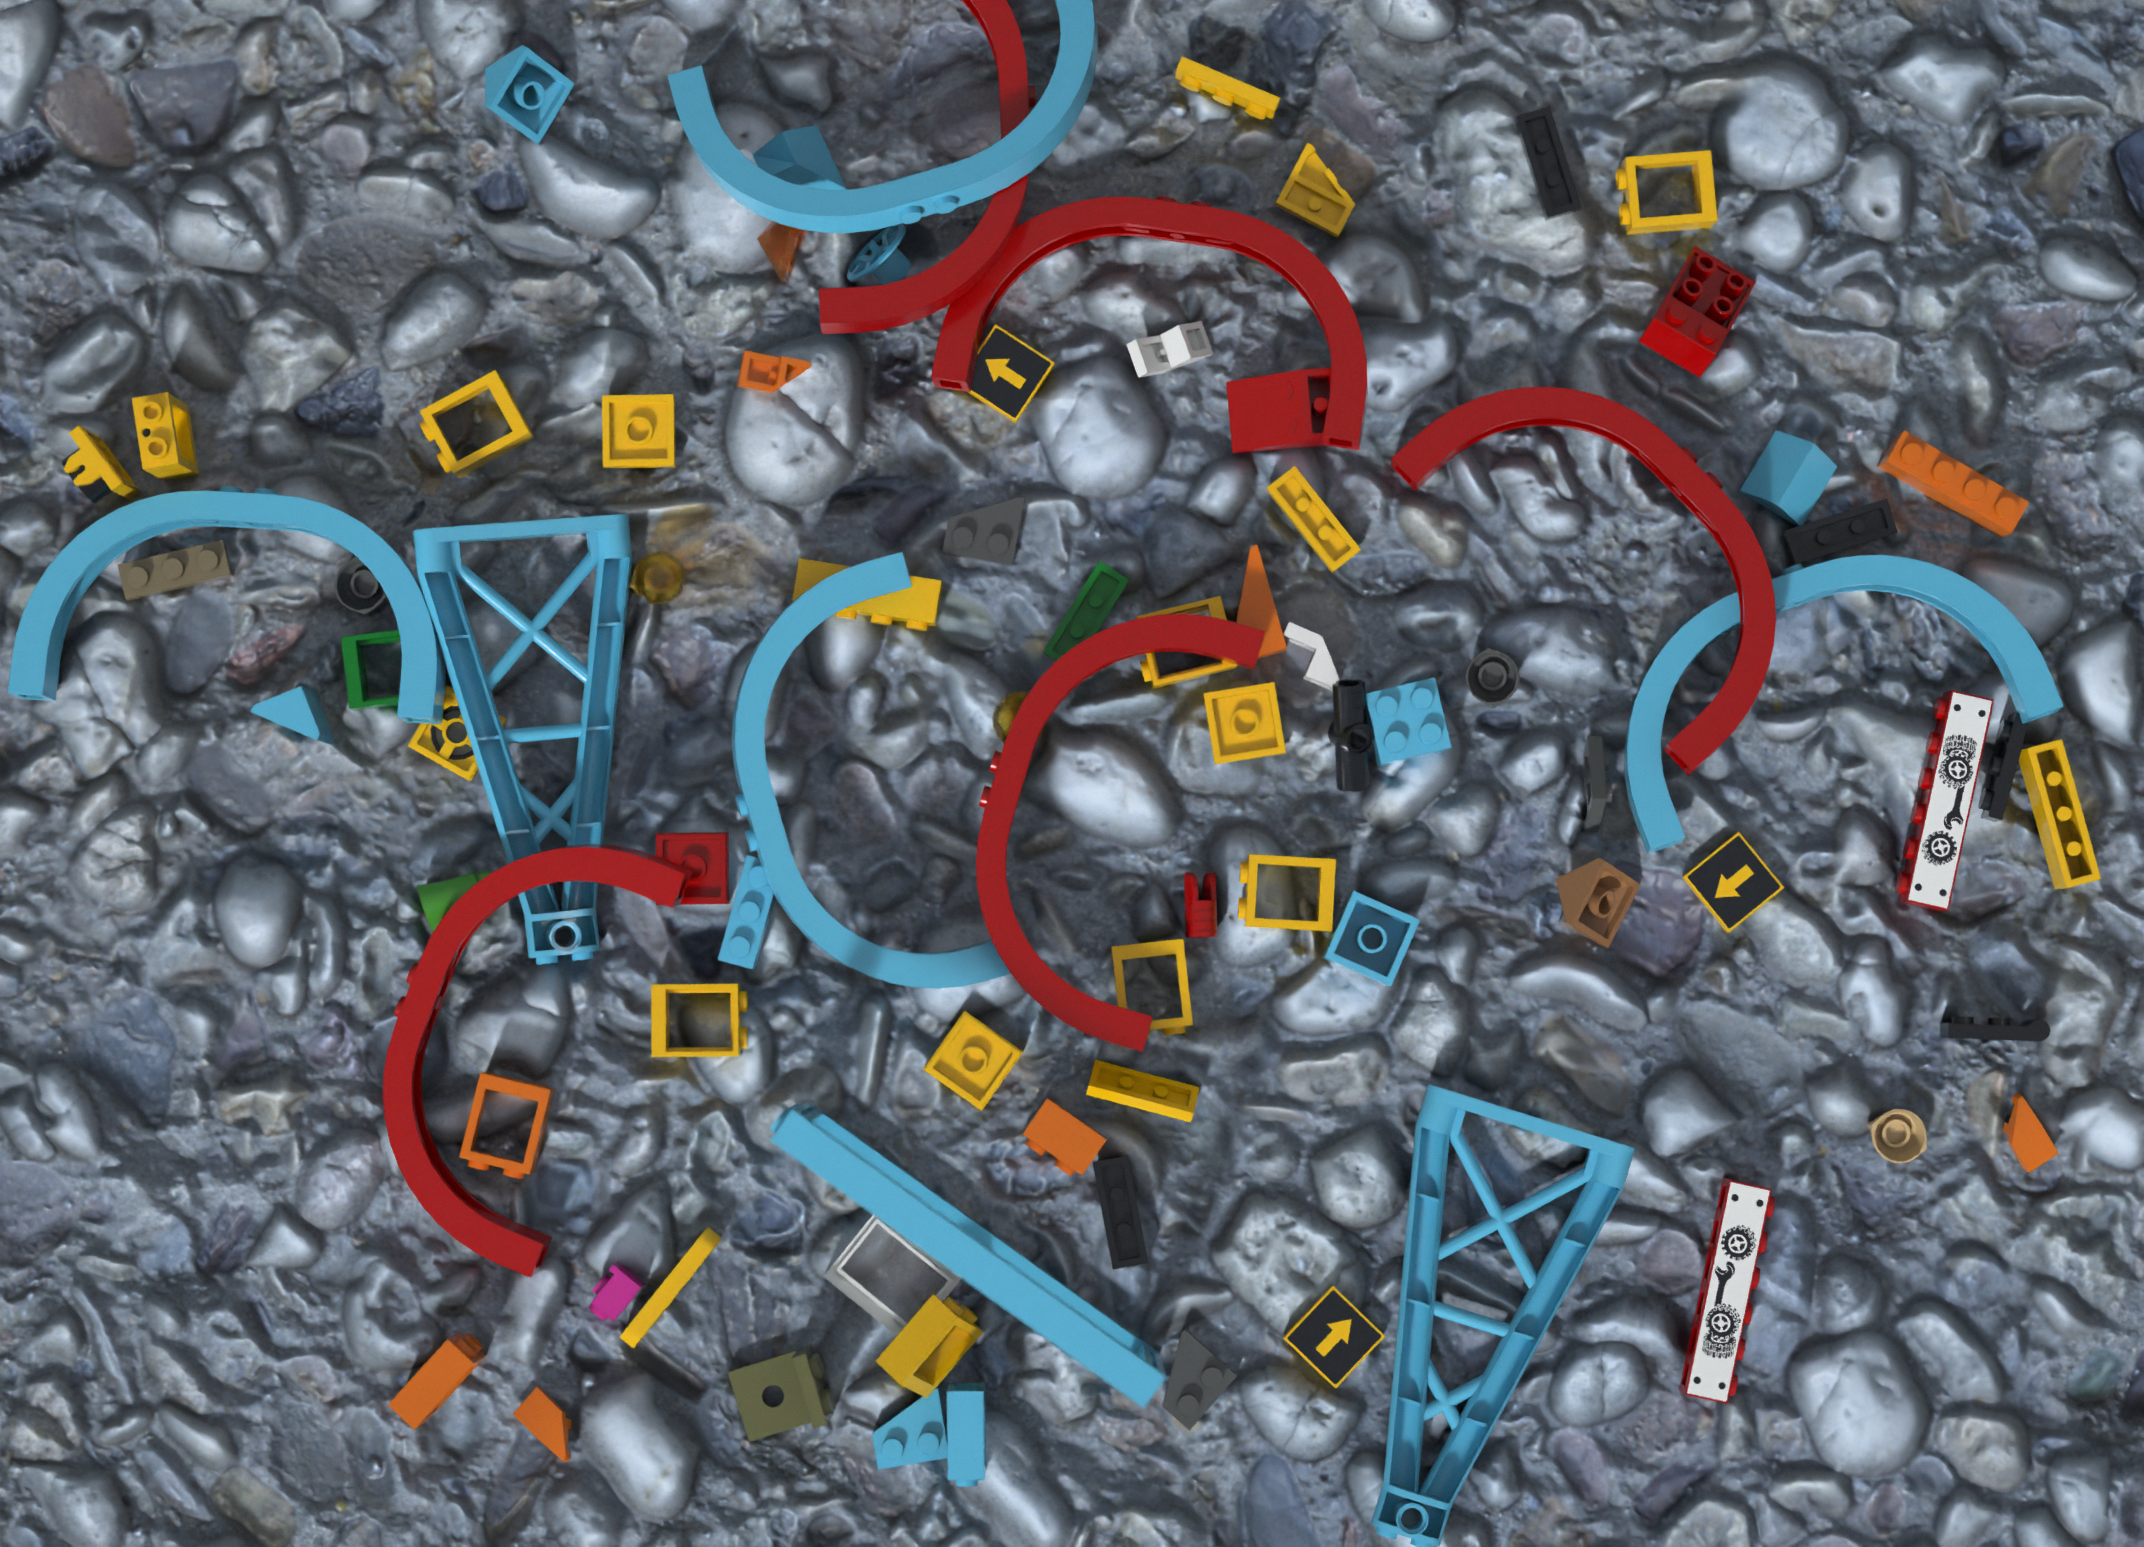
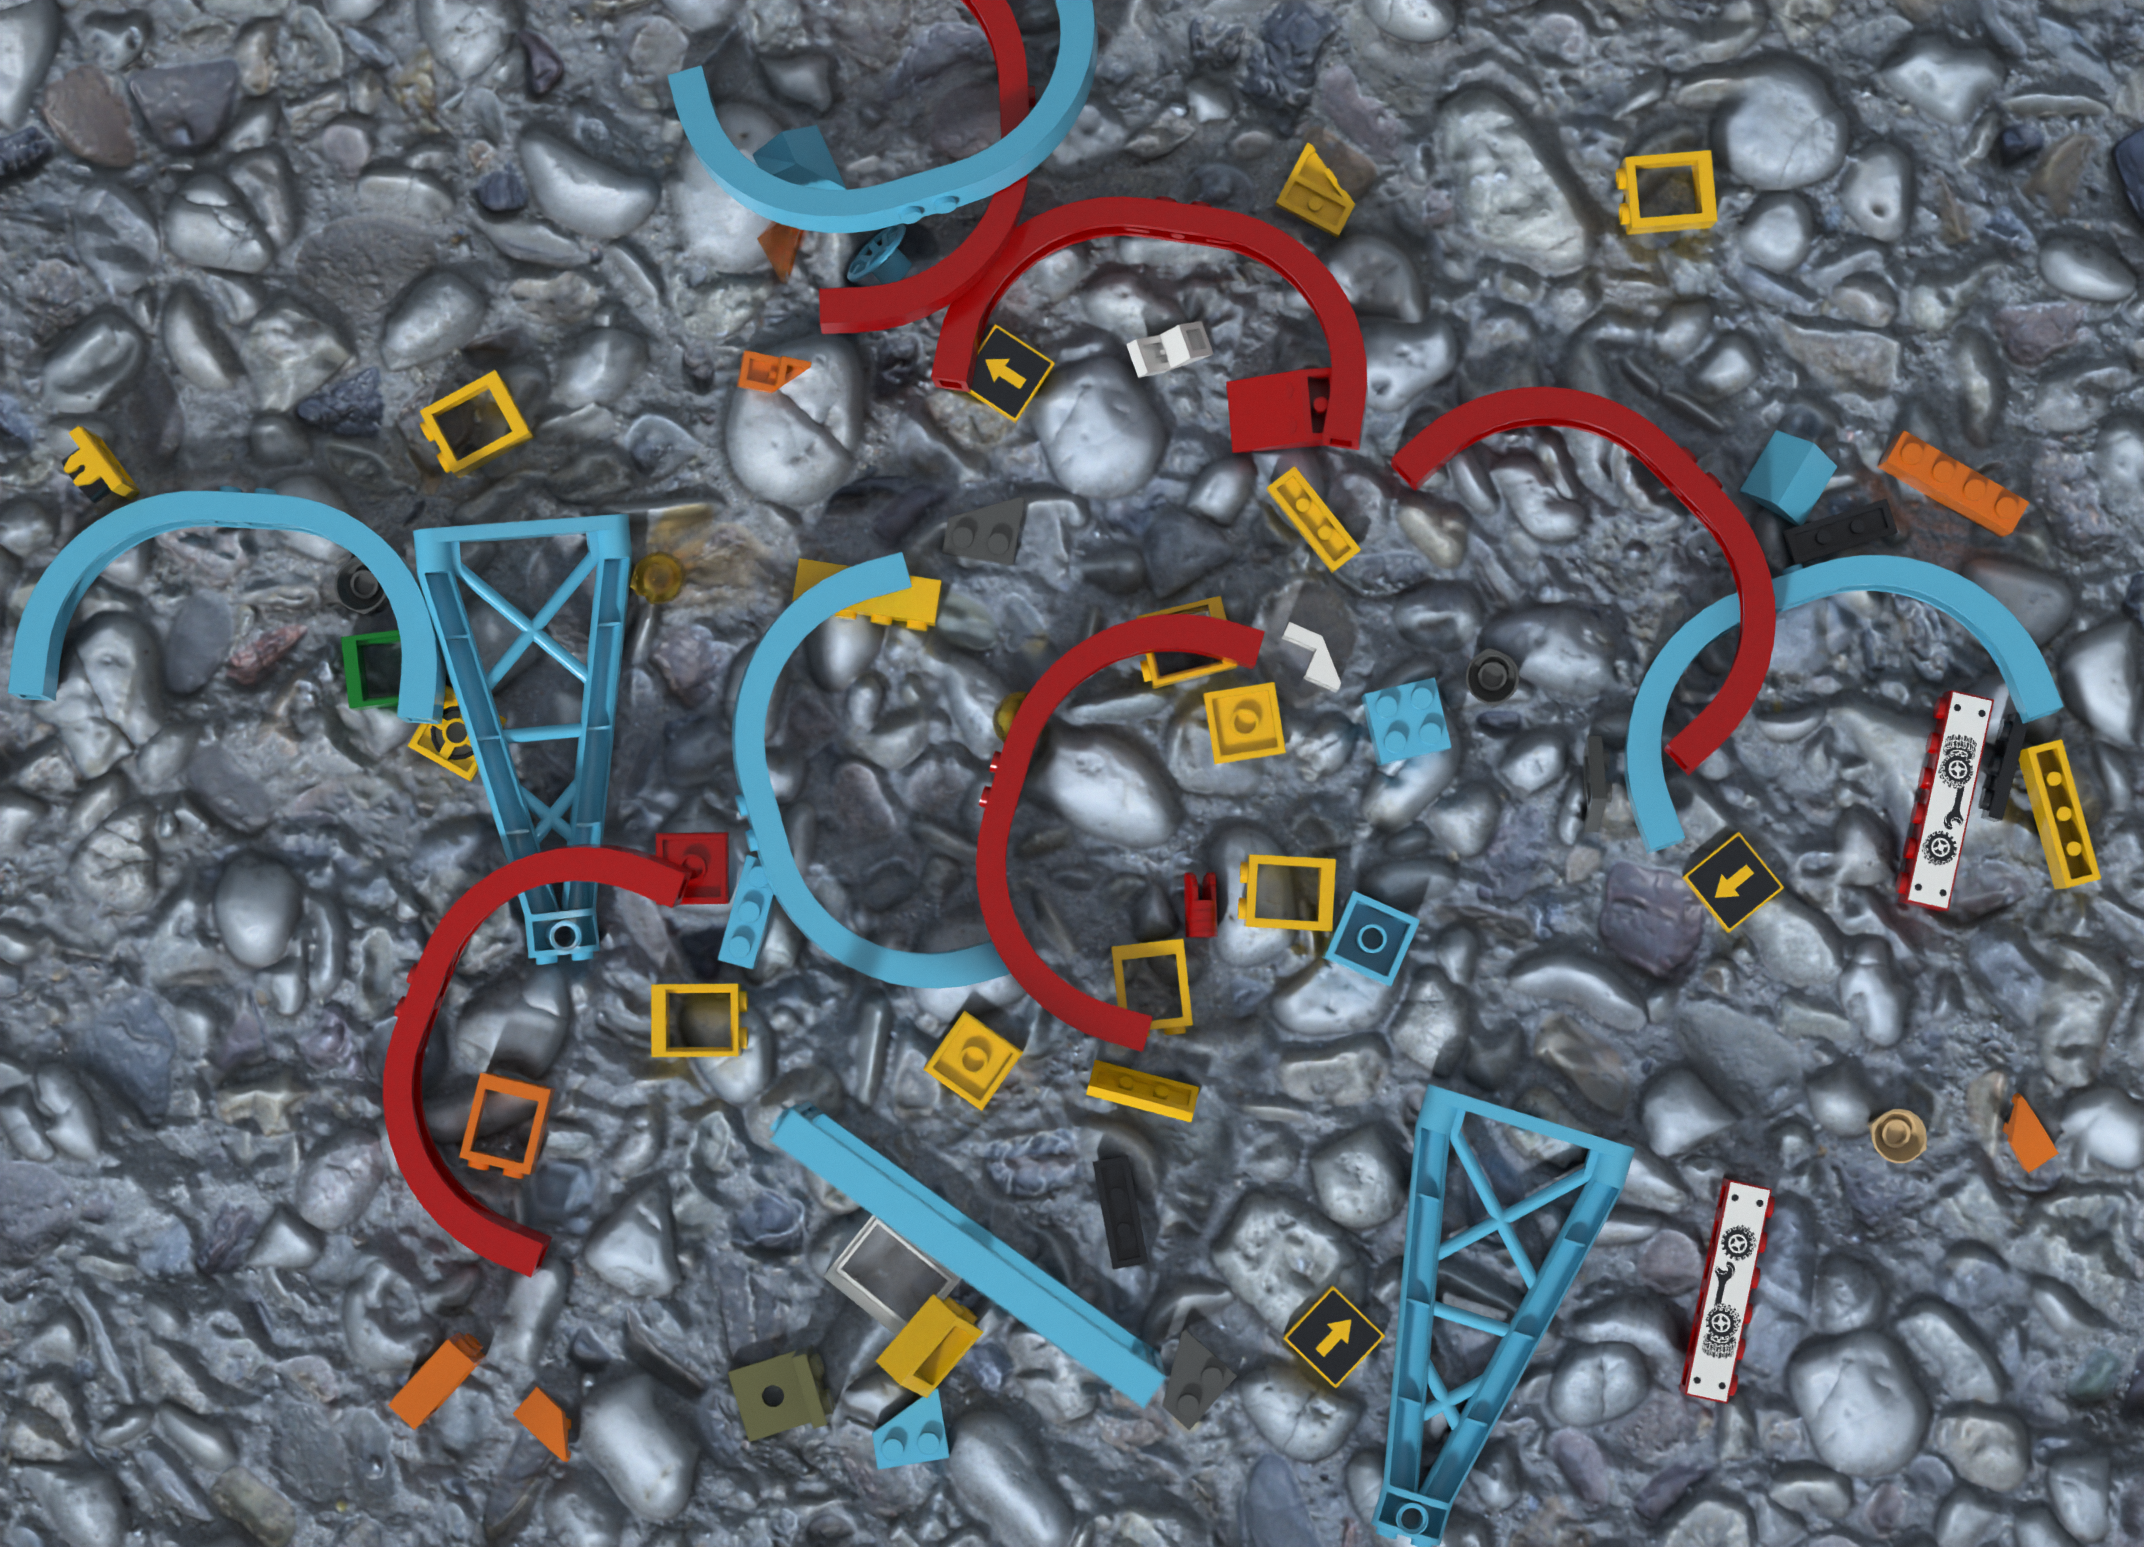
dark tan plate [118,540,233,601] -> none
yellow window [132,392,199,481] -> none
medium azure slope [250,686,334,745] -> none
bright green plant [417,869,491,932] -> none
medium azure slope [485,45,575,144] -> none
dark pink brick [588,1261,645,1321] -> none
yellow plate [602,394,676,468] -> none
yellow beam [619,1227,722,1349] -> none
medium azure window [947,1383,986,1487] -> none
orange brick [1022,1097,1107,1176] -> none
green plate [1043,561,1130,661] -> none
yellow plate [1175,56,1280,119] -> none
orange slope [1235,545,1287,659] -> none
black piece [1328,679,1374,792] -> none
black plate [1514,106,1582,220] -> none
medium nougat slope [1556,858,1641,948] -> none
red slope [1639,246,1756,378] -> none
black plate [1940,1016,2050,1041] -> none

